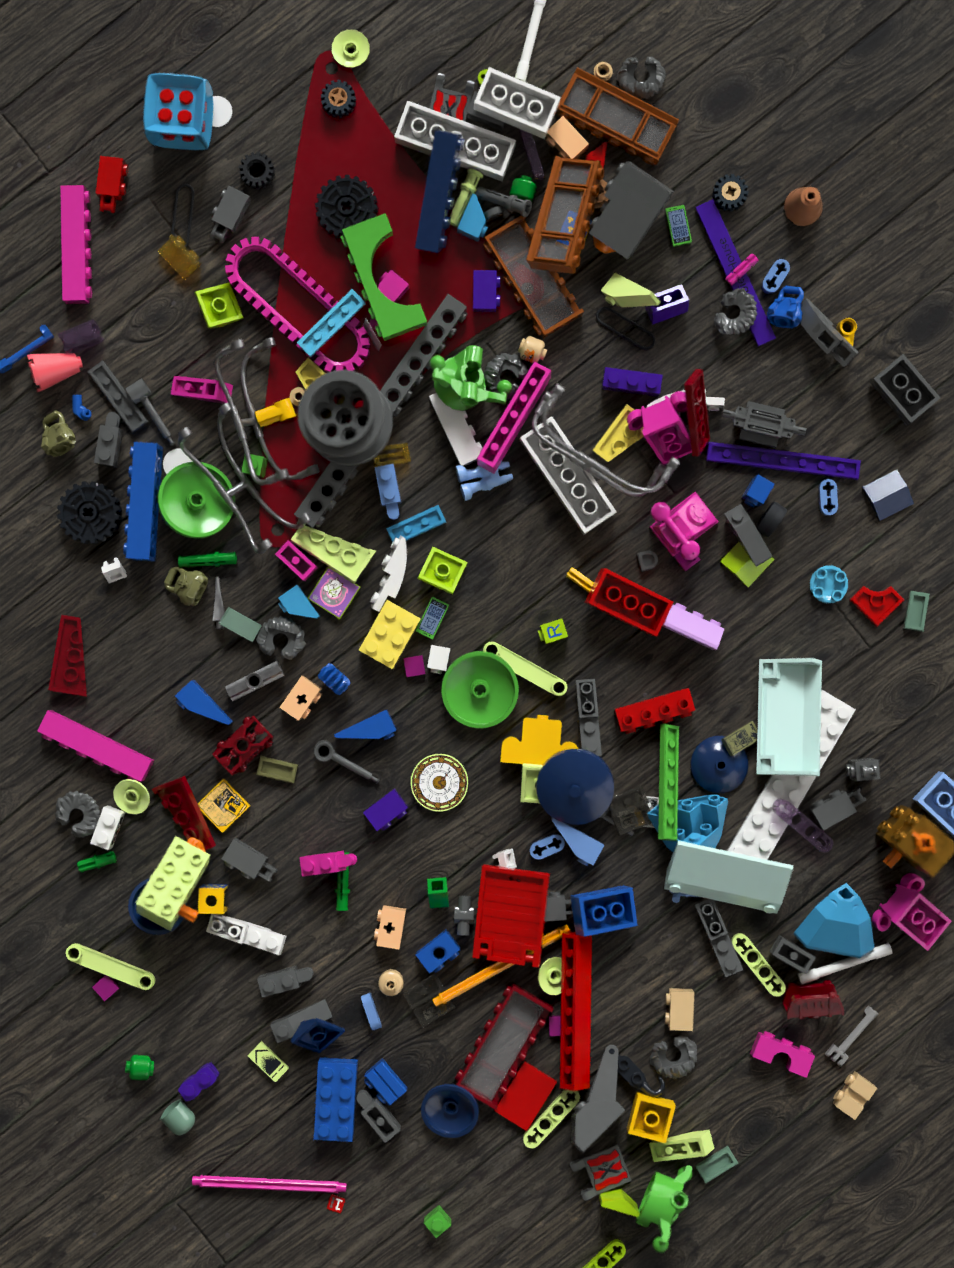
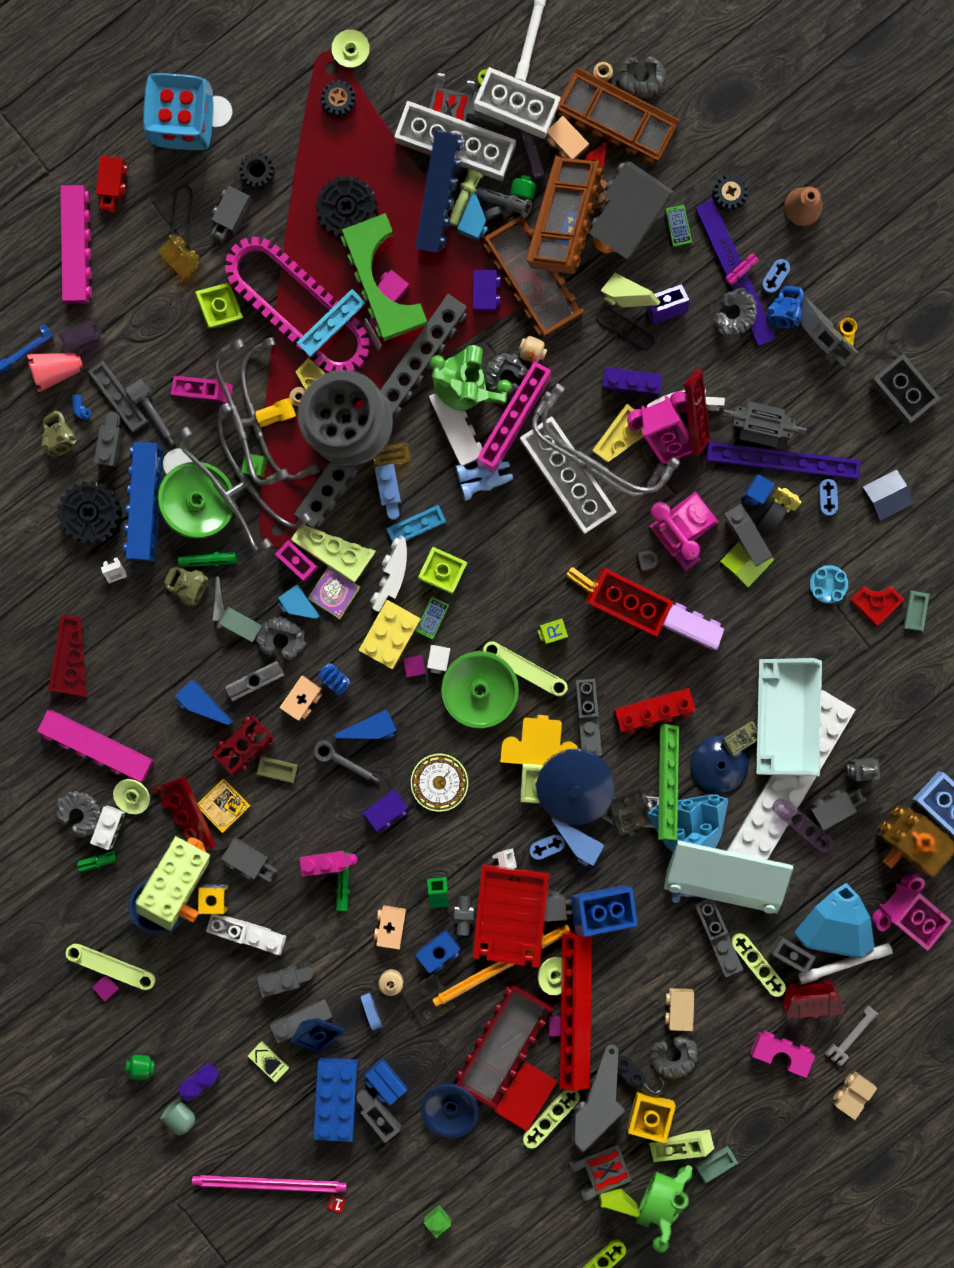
none -> light yellow piece [772,488,801,512]

